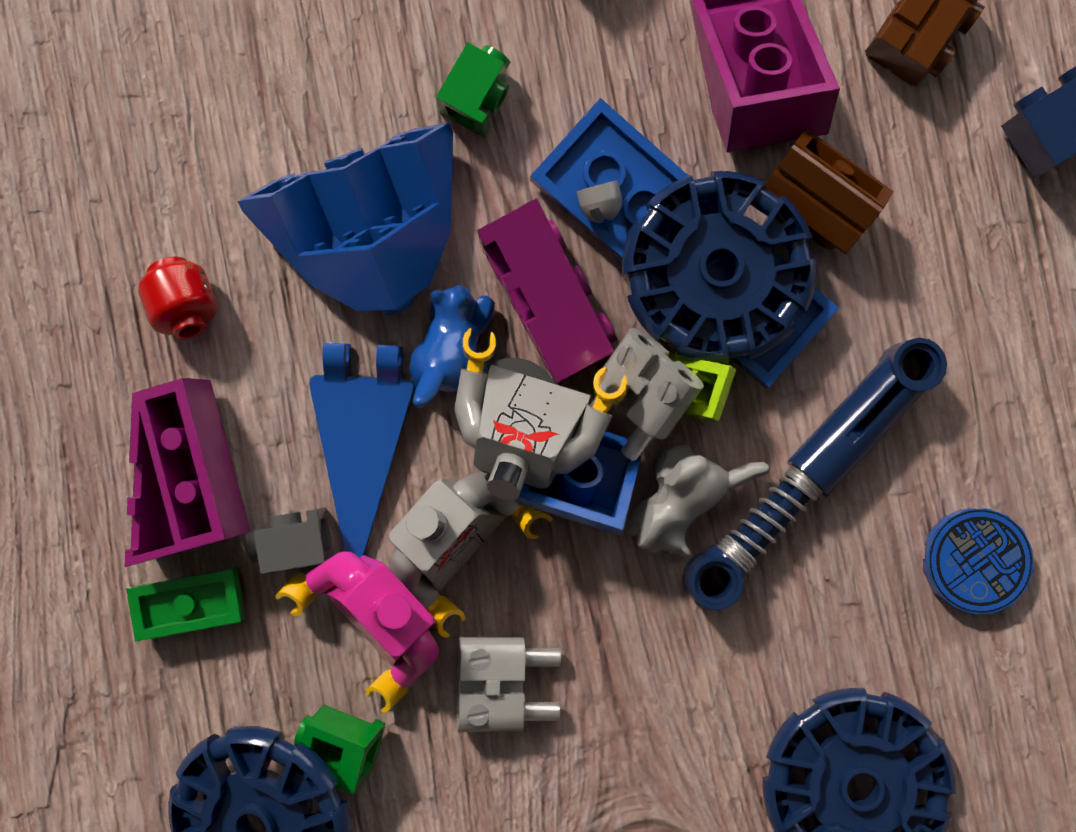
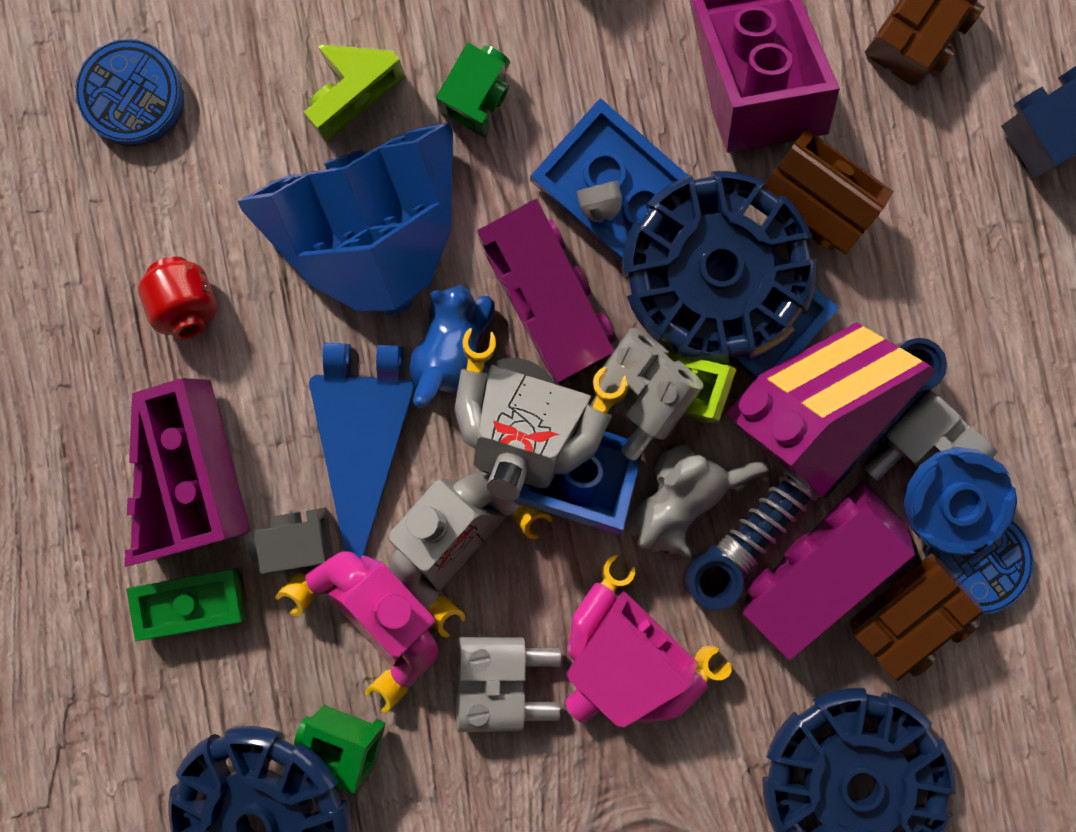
none -> tile [76,39,184,146]
none -> lime slope [304,45,405,142]
none -> dark pink torso [565,555,732,727]
none -> magenta slope [725,322,935,497]
none -> magenta wedge [743,480,915,661]
none -> reddish brown brick [850,552,984,681]
none -> light grey piece [864,390,998,506]
none -> blue tile [904,447,1017,556]

